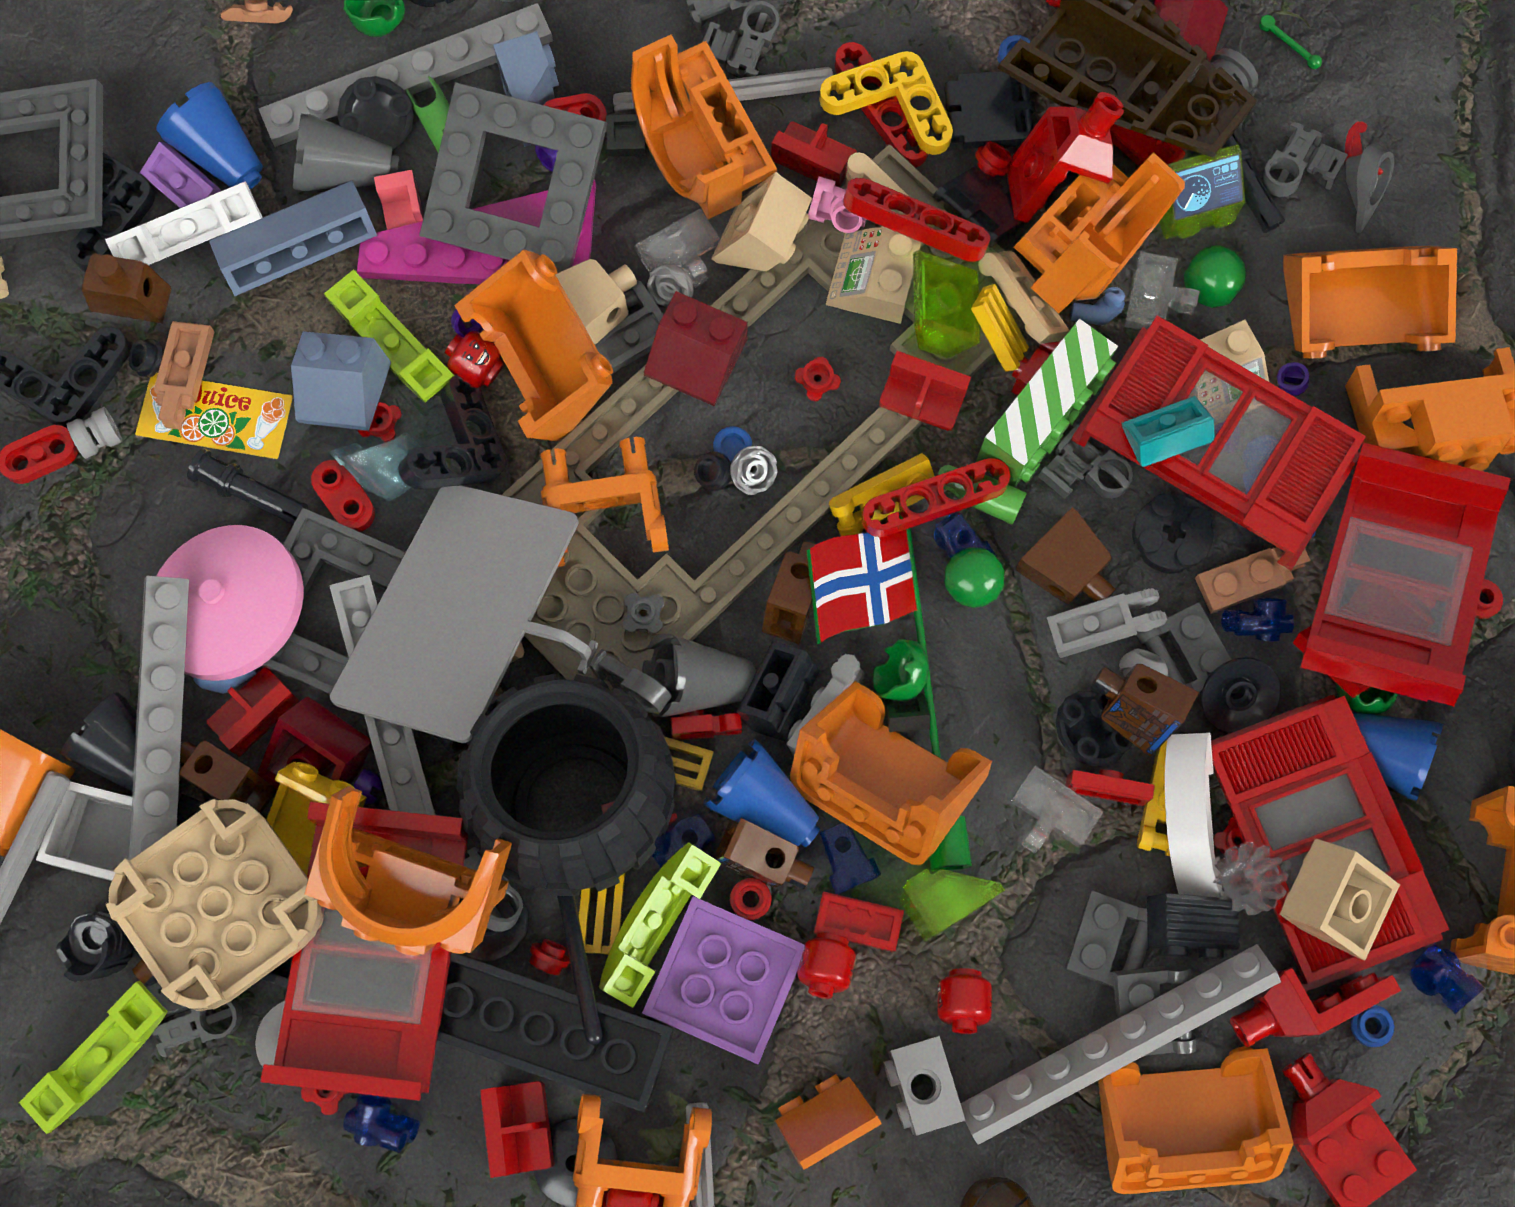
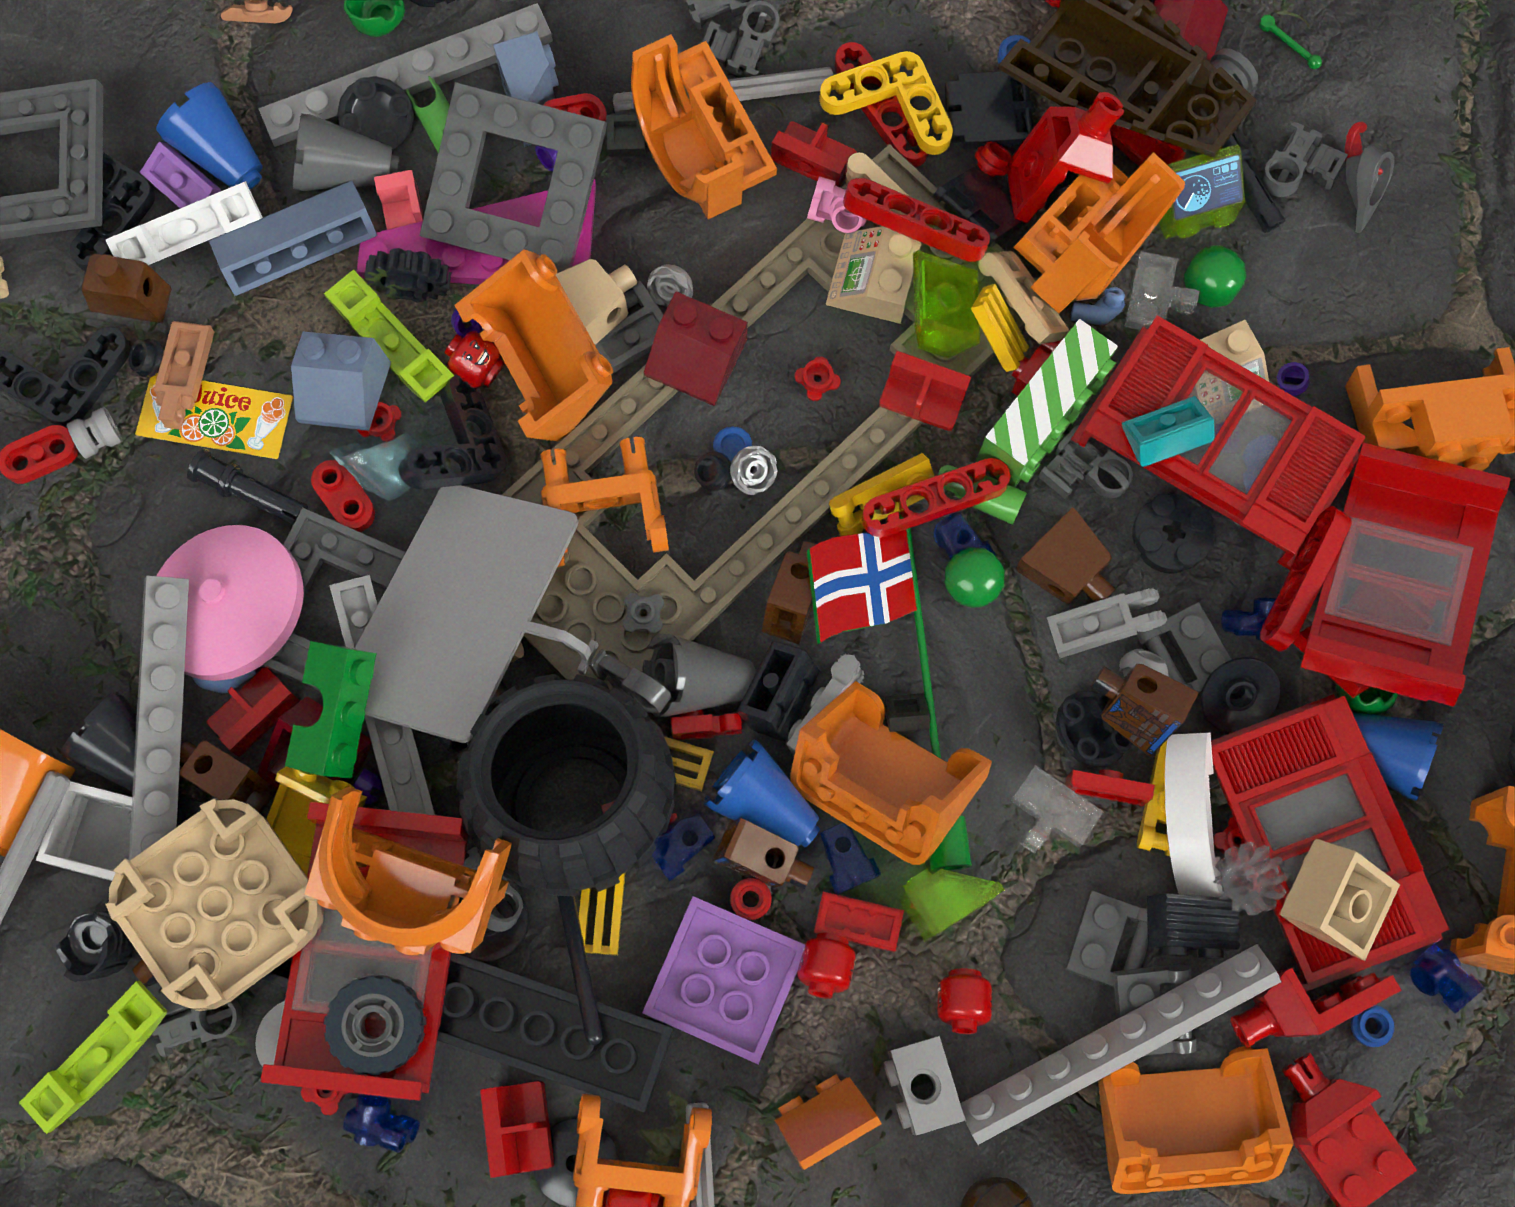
red plate [529,939,570,975] -> none
lime slope [599,842,722,1008] -> none
clear plate [635,209,720,287] -> none
tan slope [711,172,812,272] -> none
green hair [873,639,929,701] -> none
nougat hinge [1195,547,1311,614] -> none
orange windscreen [1283,246,1457,358] -> none
red plate [1475,579,1503,619] -> none
none -> green arch [285,641,377,778]
none -> black wheel [324,975,426,1075]
none -> black gear [364,248,452,303]
none -> red beam [1260,506,1352,651]

